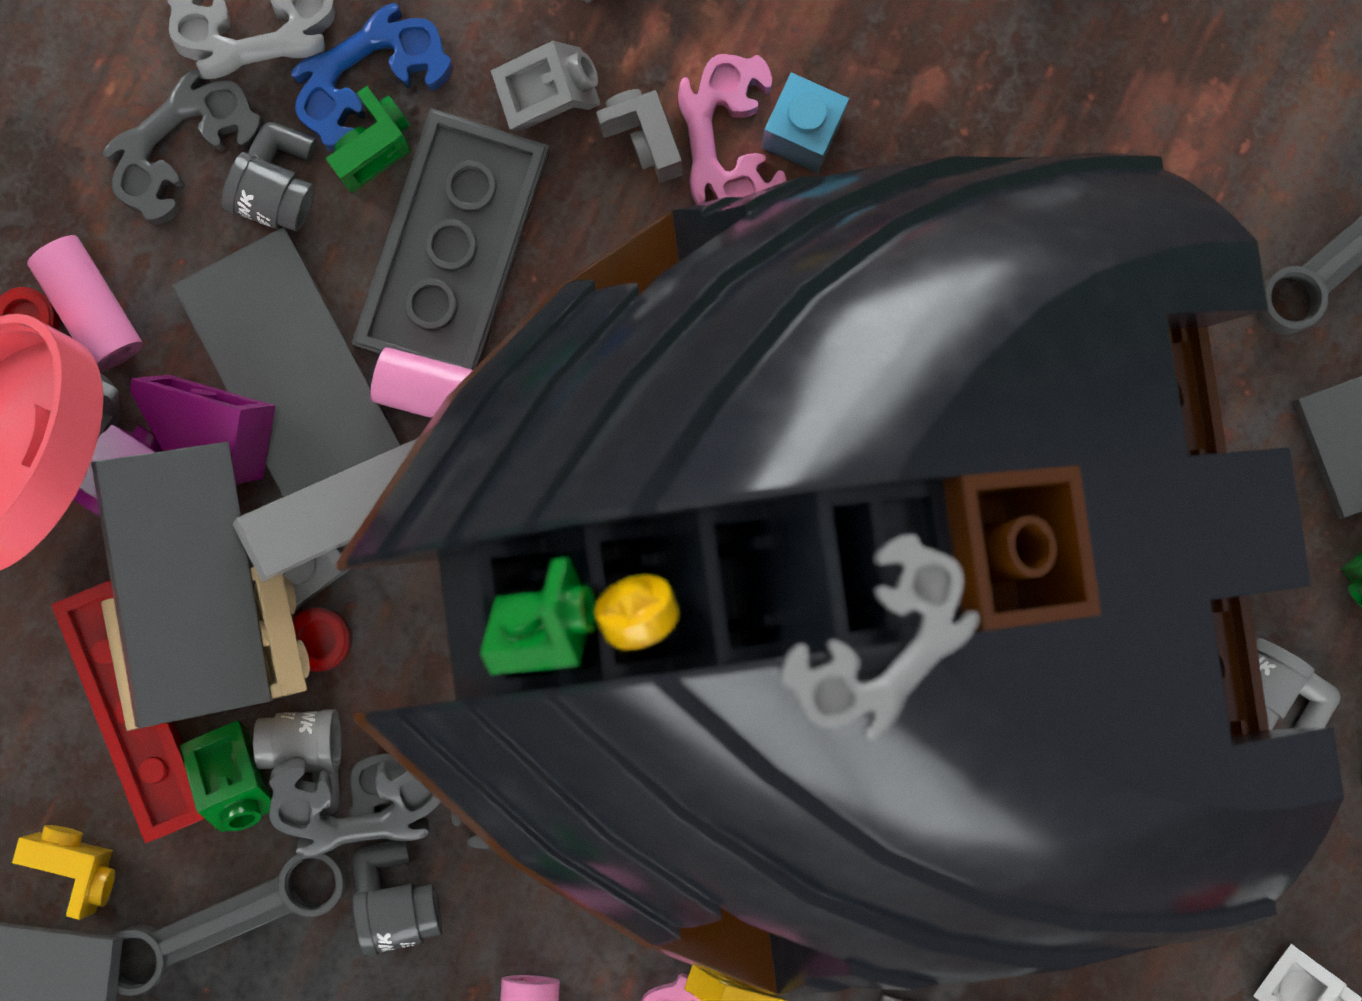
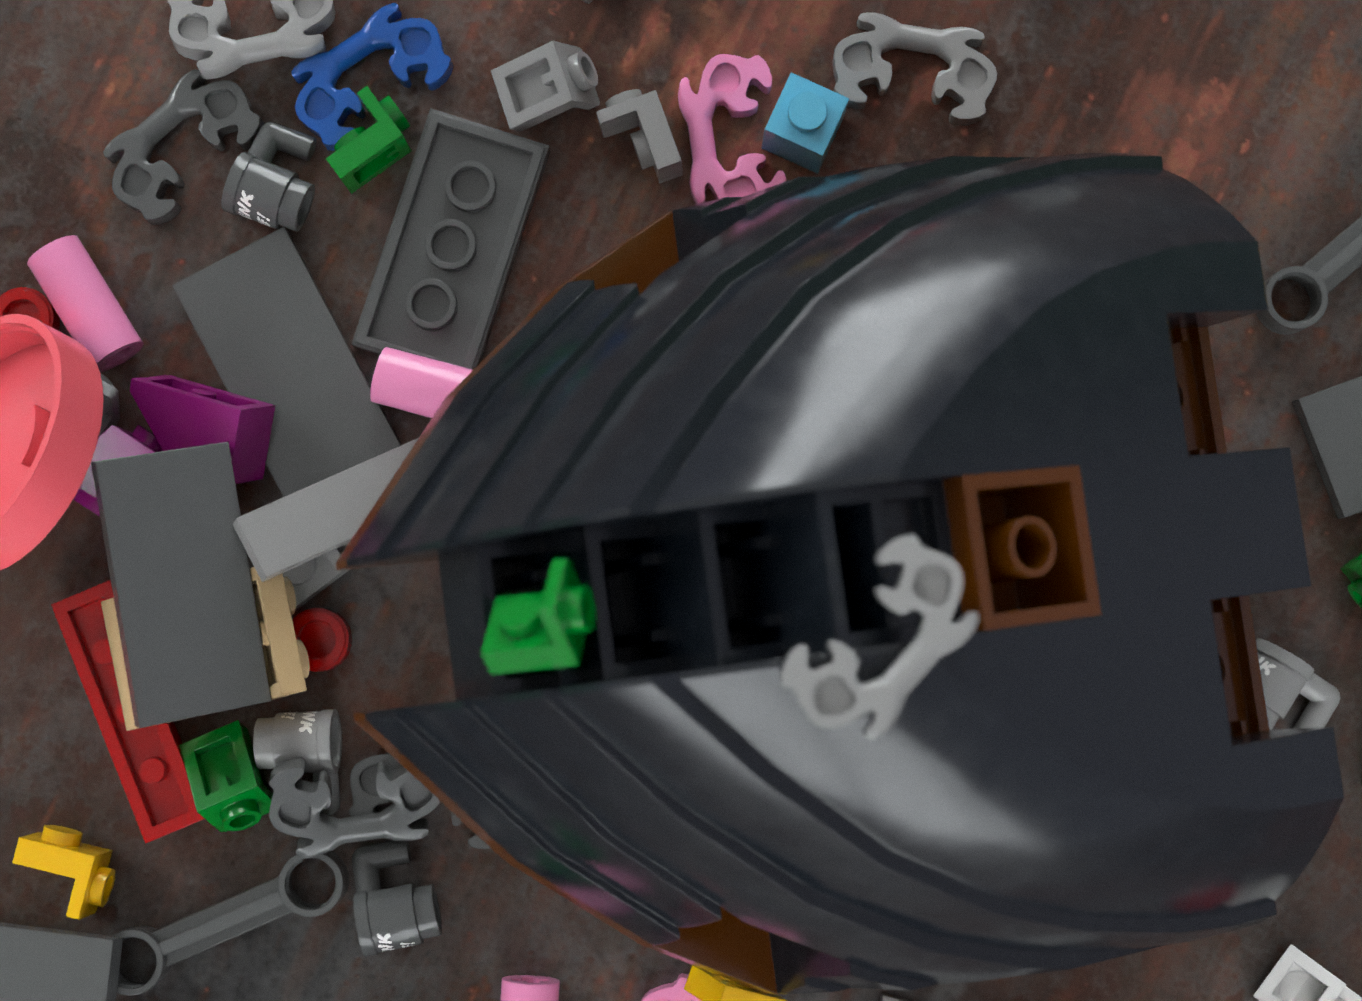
yellow tile [595,575,679,649] -> none
none -> light grey helmet [832,12,997,125]

